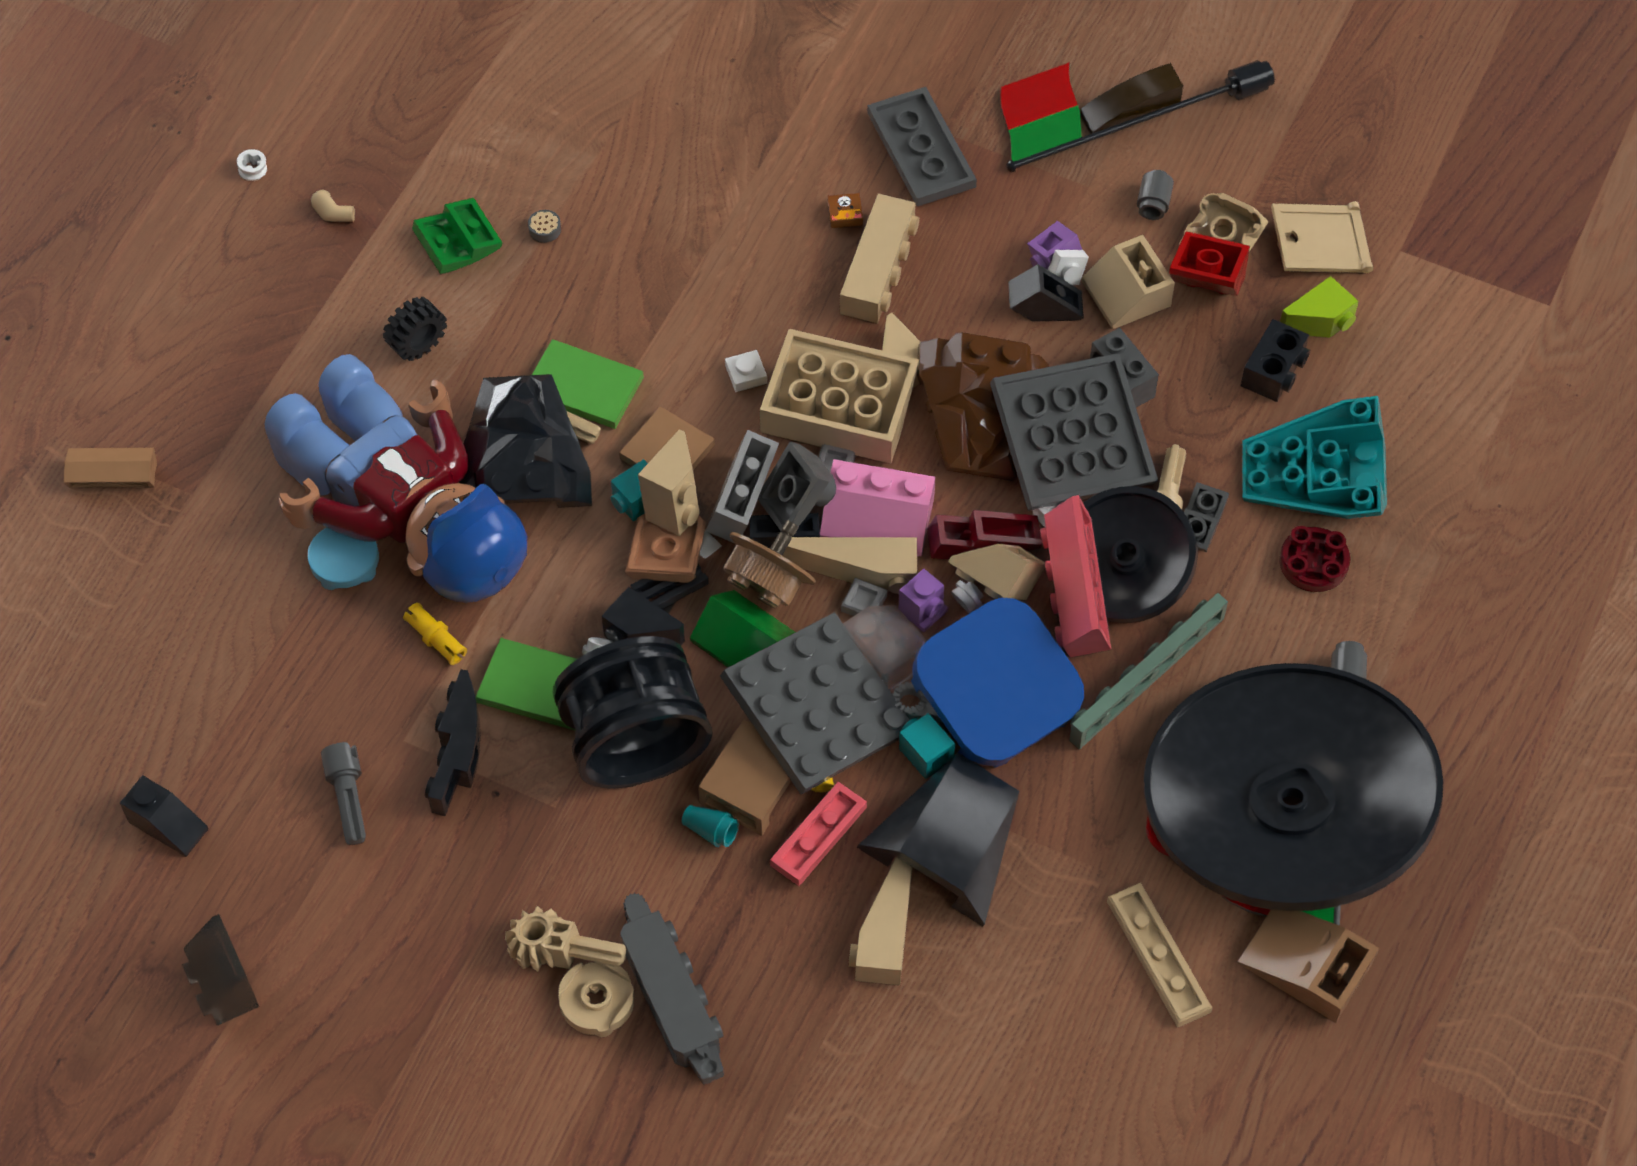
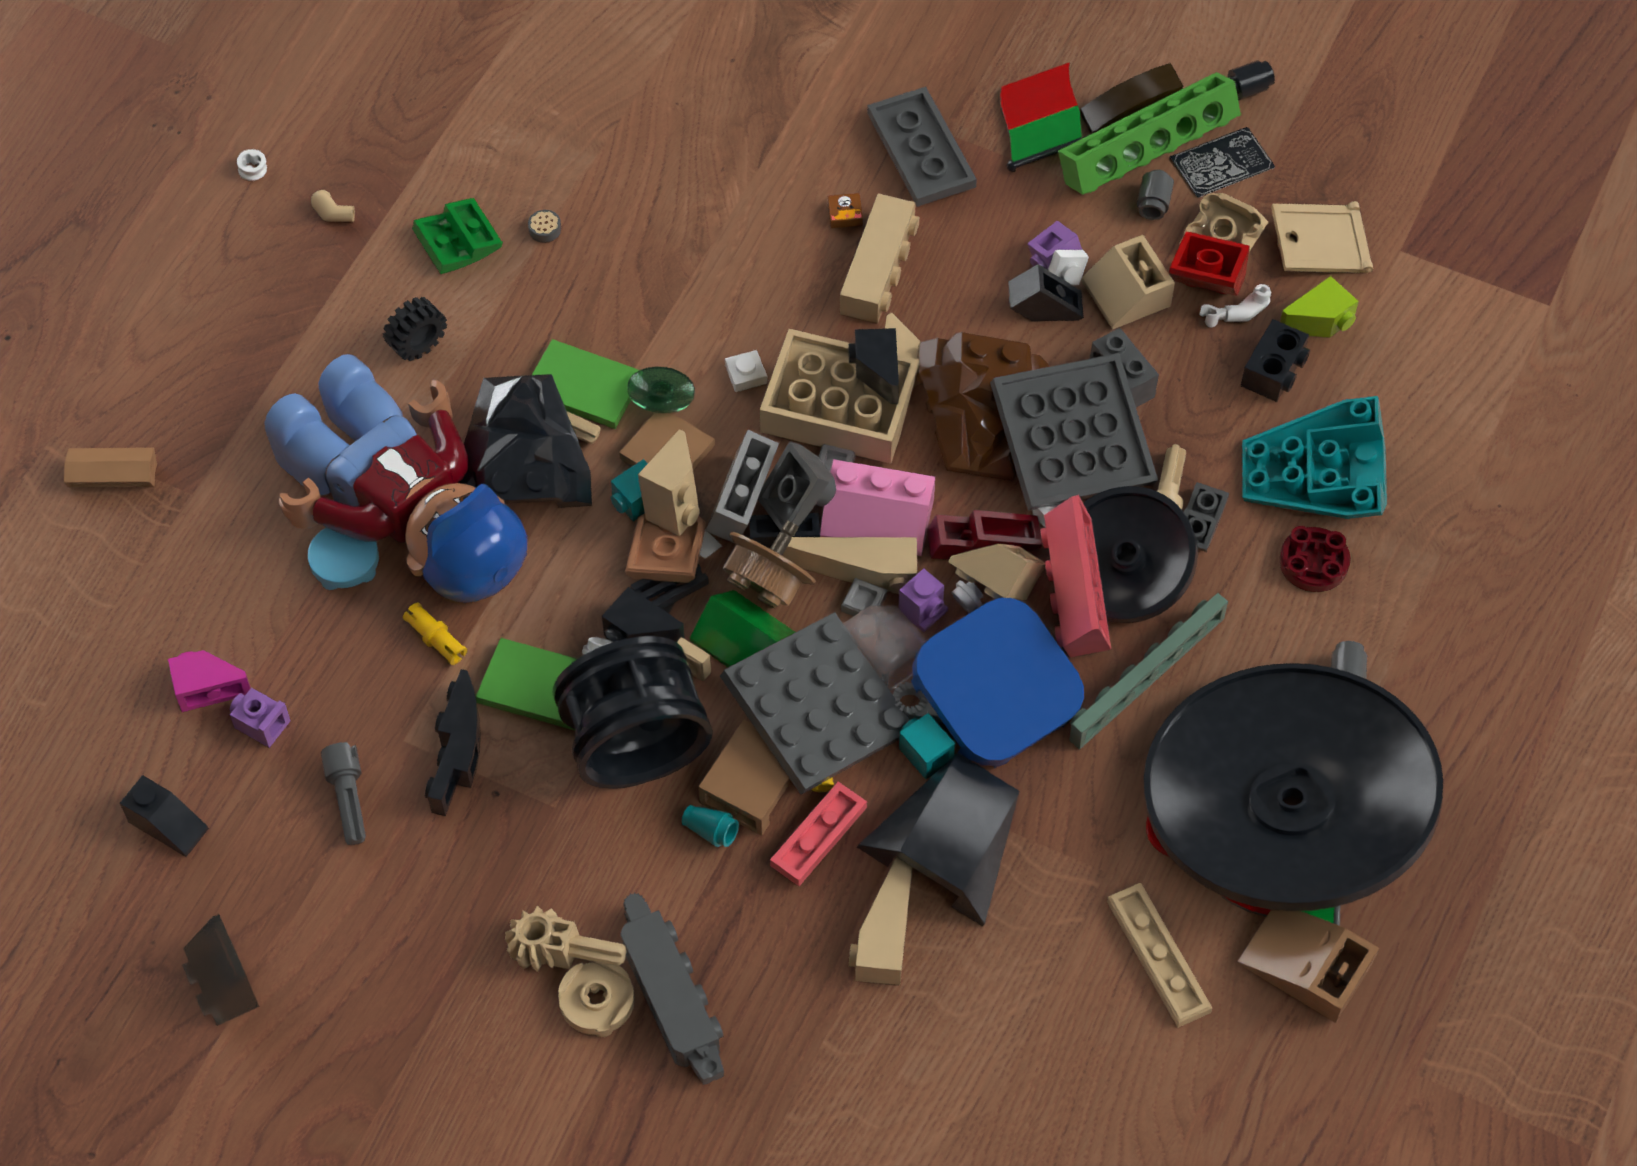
none -> dark pink slope [168,650,251,712]
none -> medium lavender brick [230,688,291,748]
none -> clear green dish [627,367,695,413]
none -> tan tile [677,637,711,681]
none -> black slope [848,328,899,404]
none -> bright green brick [1058,72,1241,195]
none -> black sticker [1170,127,1275,197]
none -> white arm [1200,284,1271,327]

